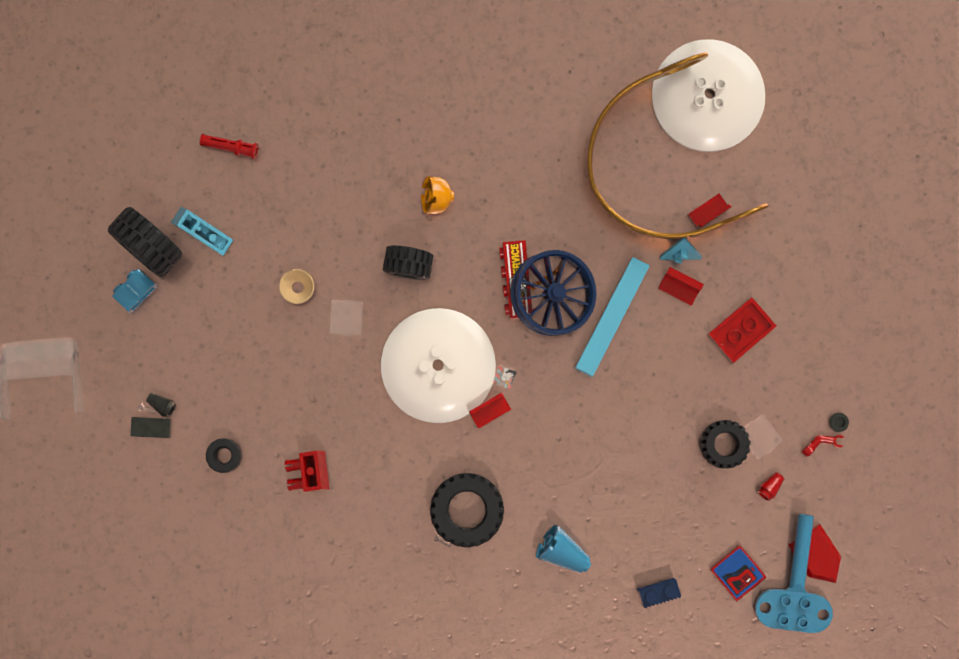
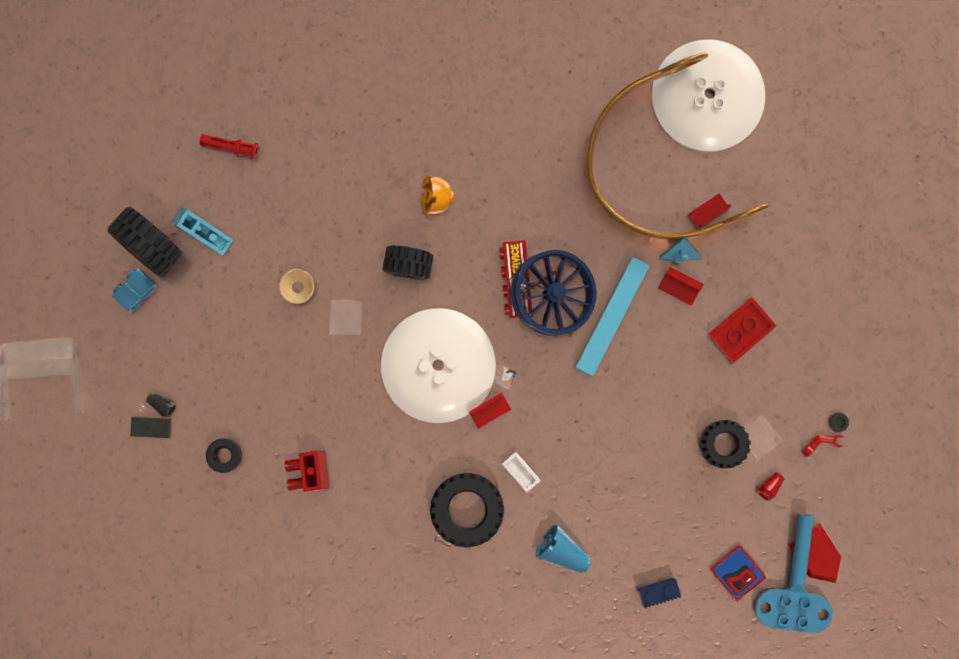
none -> white plate [501,452,541,493]

